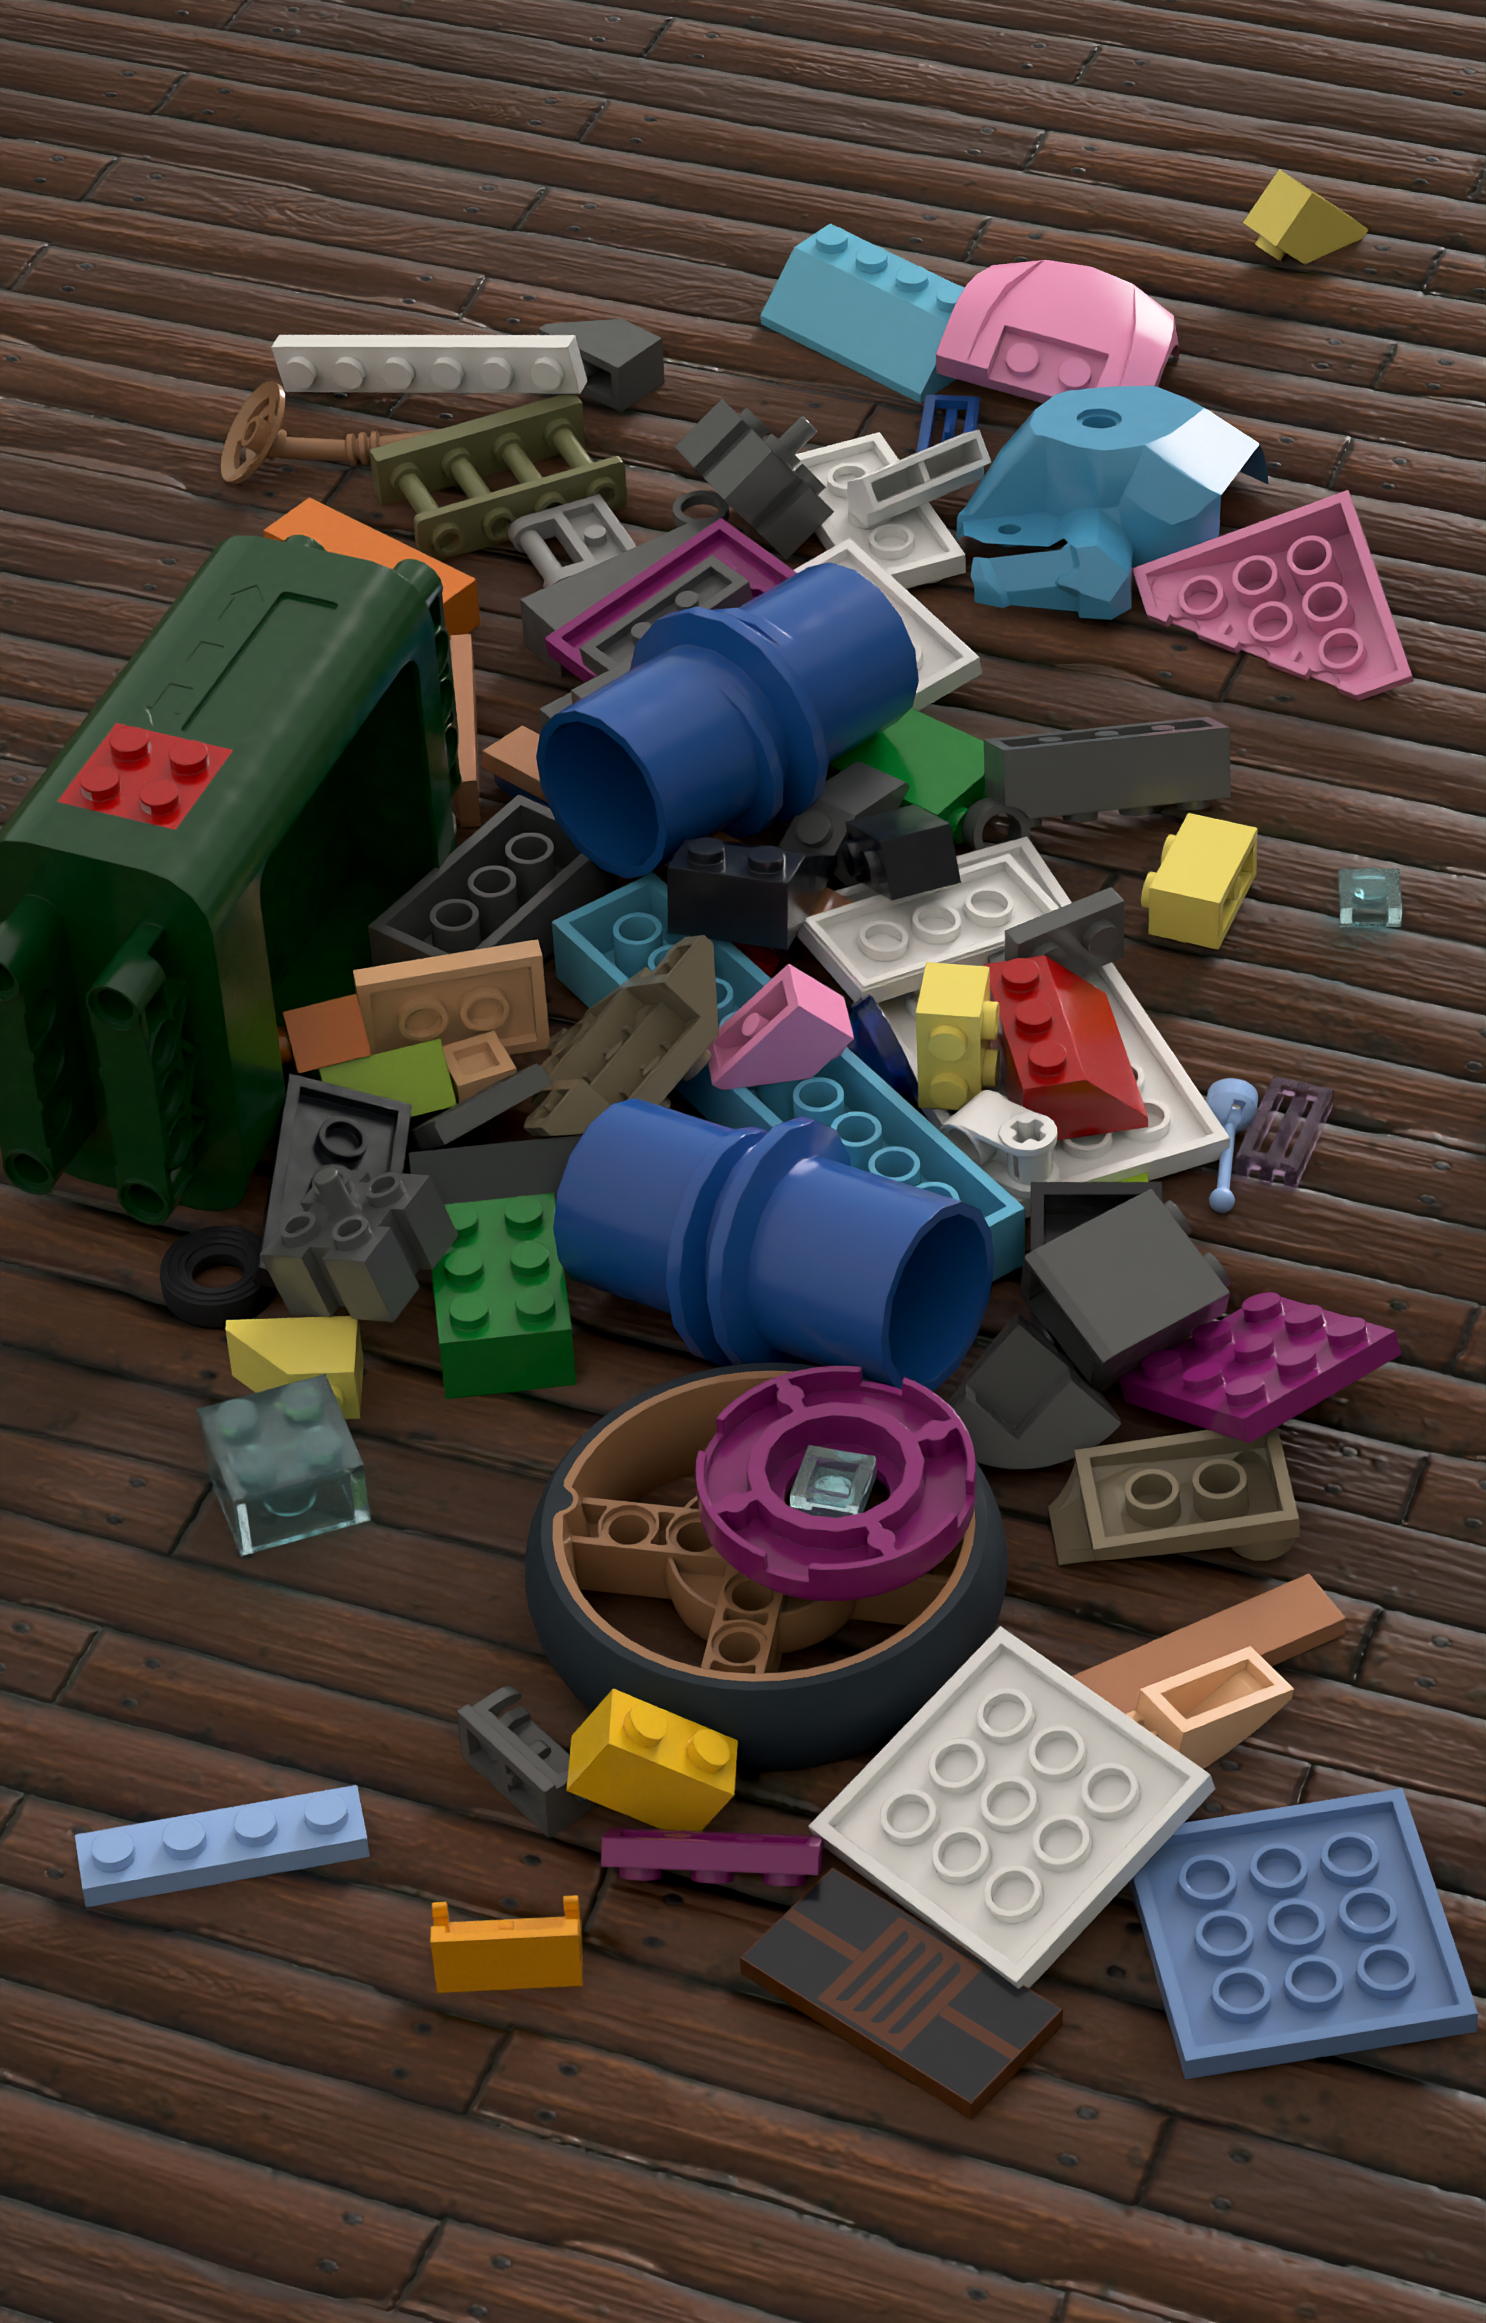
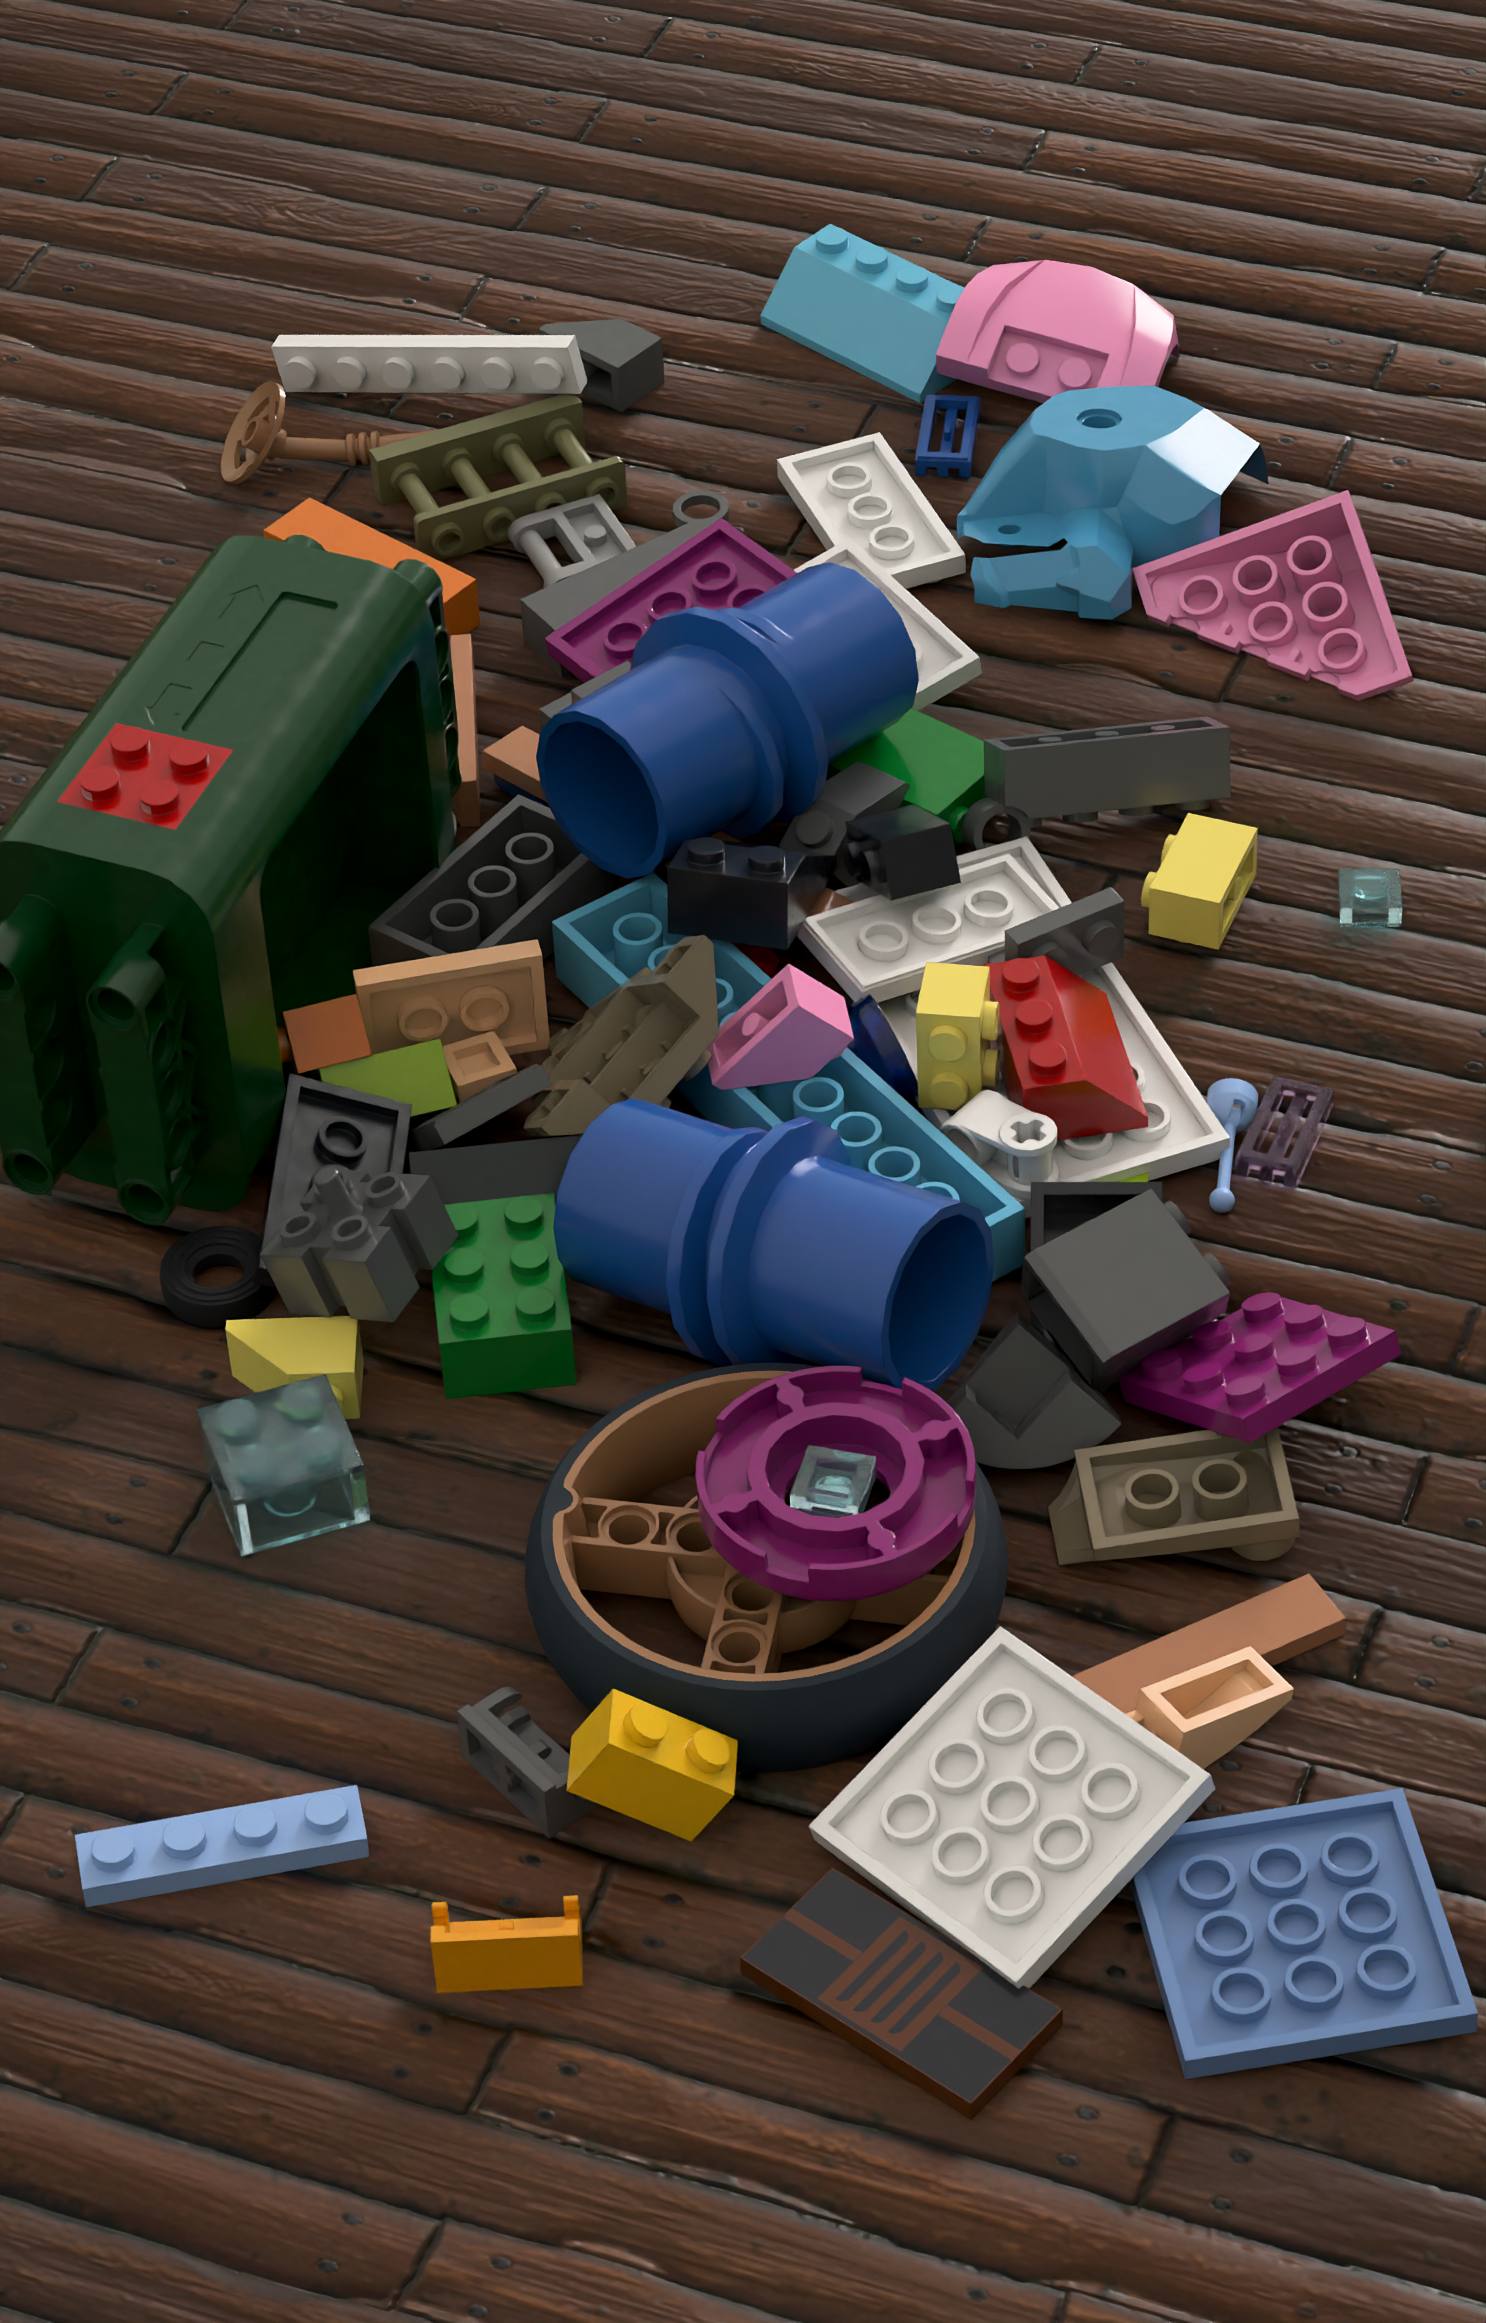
dark grey plate [579,555,753,676] -> none
magenta plate [601,1828,824,1886] -> none
dark grey brick [675,399,834,560] -> none
white piece [847,430,992,528] -> none
light yellow slope [1243,169,1369,265] -> none

